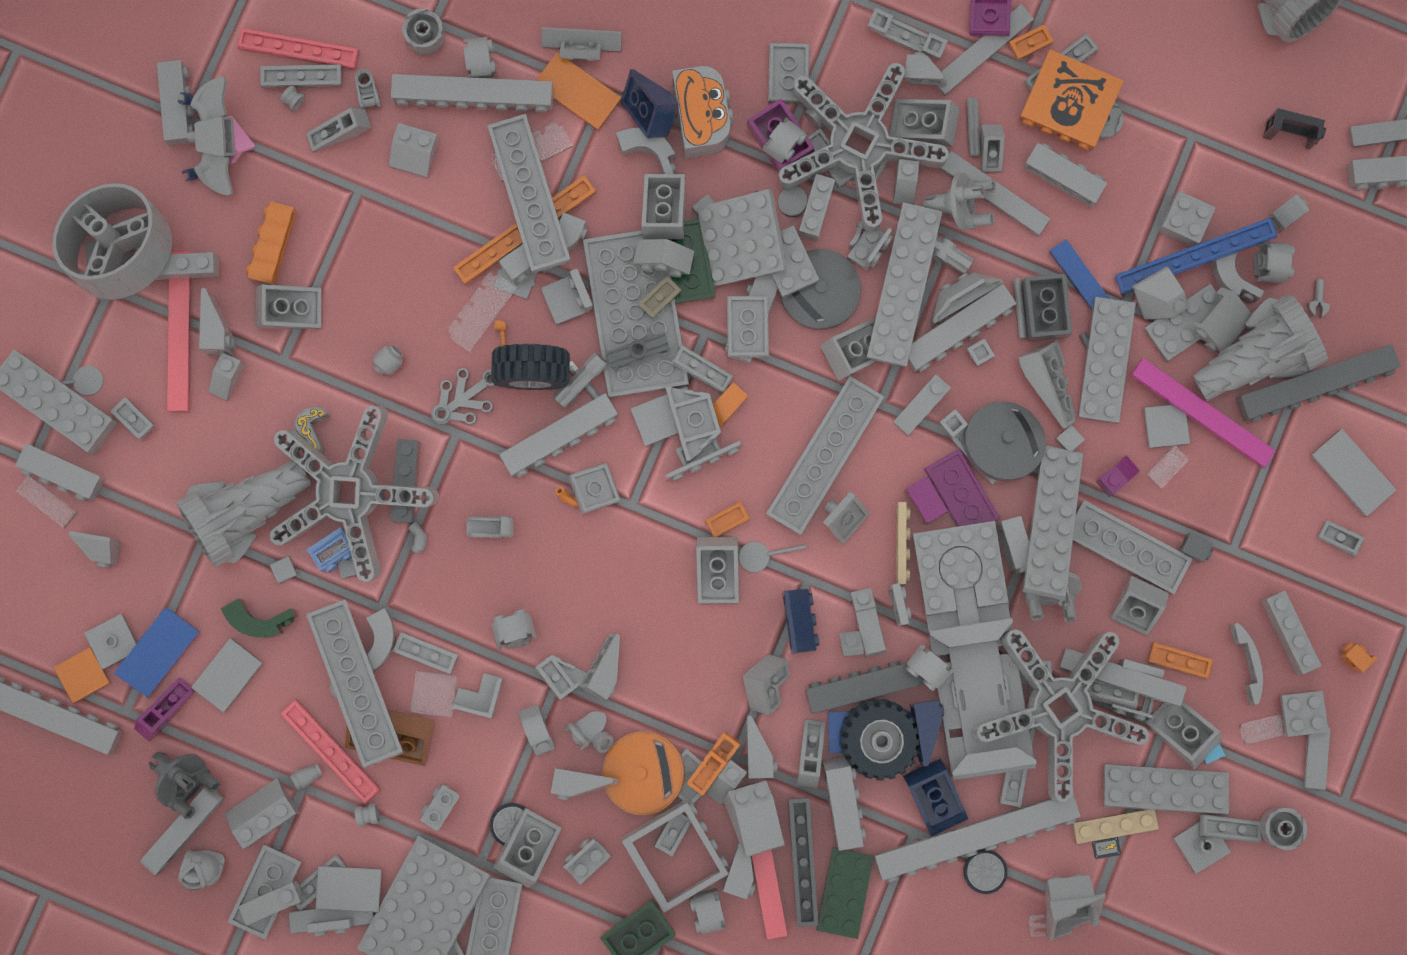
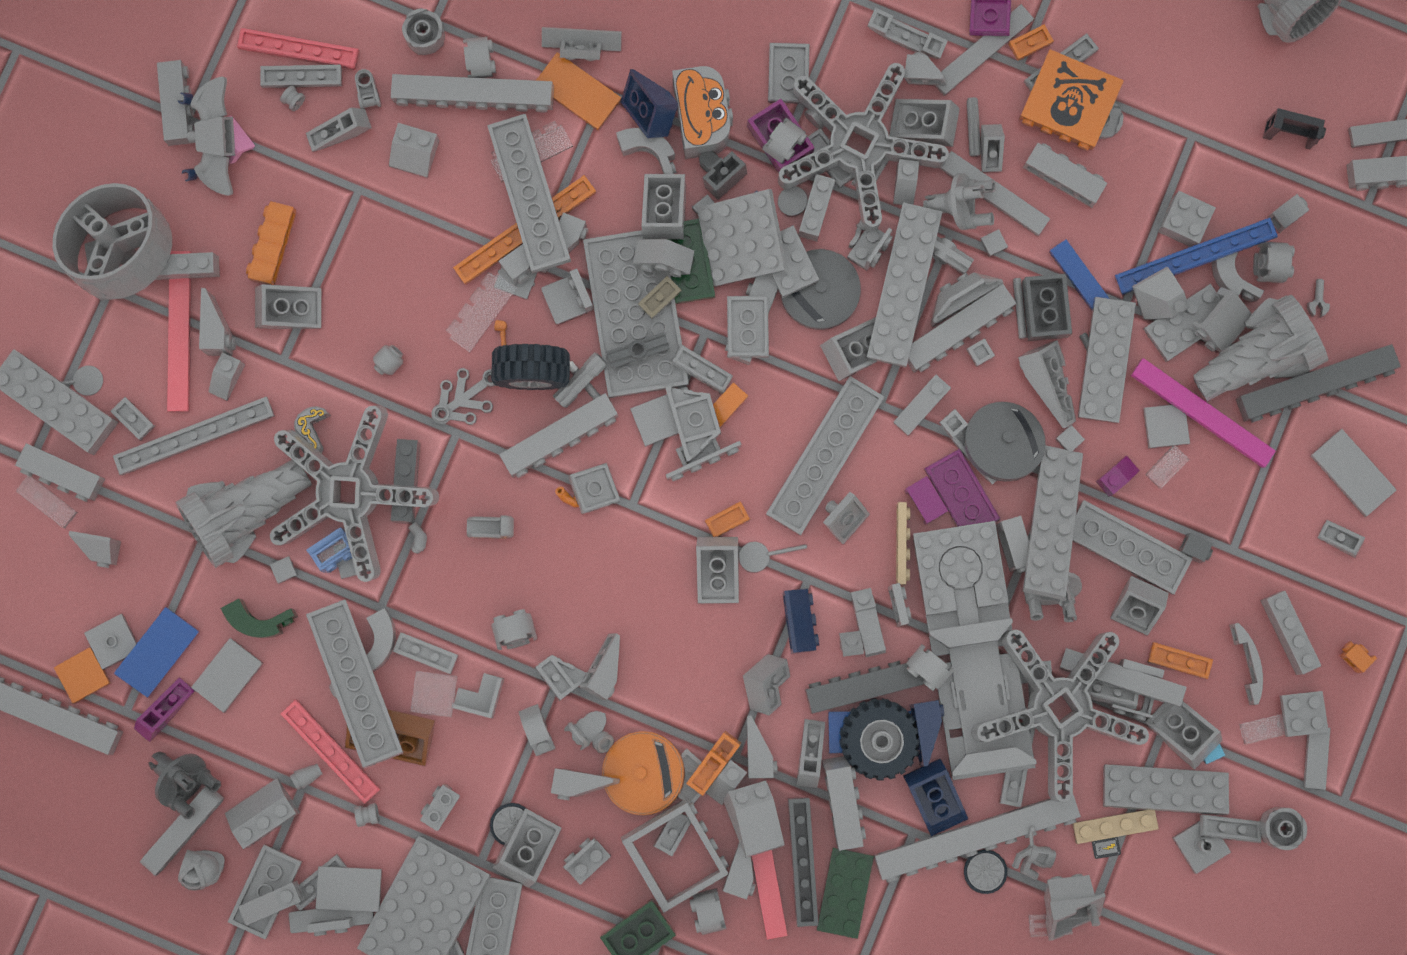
none -> light grey plate [113,397,275,476]
none -> dark grey brick [699,151,747,200]
none -> light grey tile [980,229,1008,257]
none -> light grey piece [1012,826,1056,880]

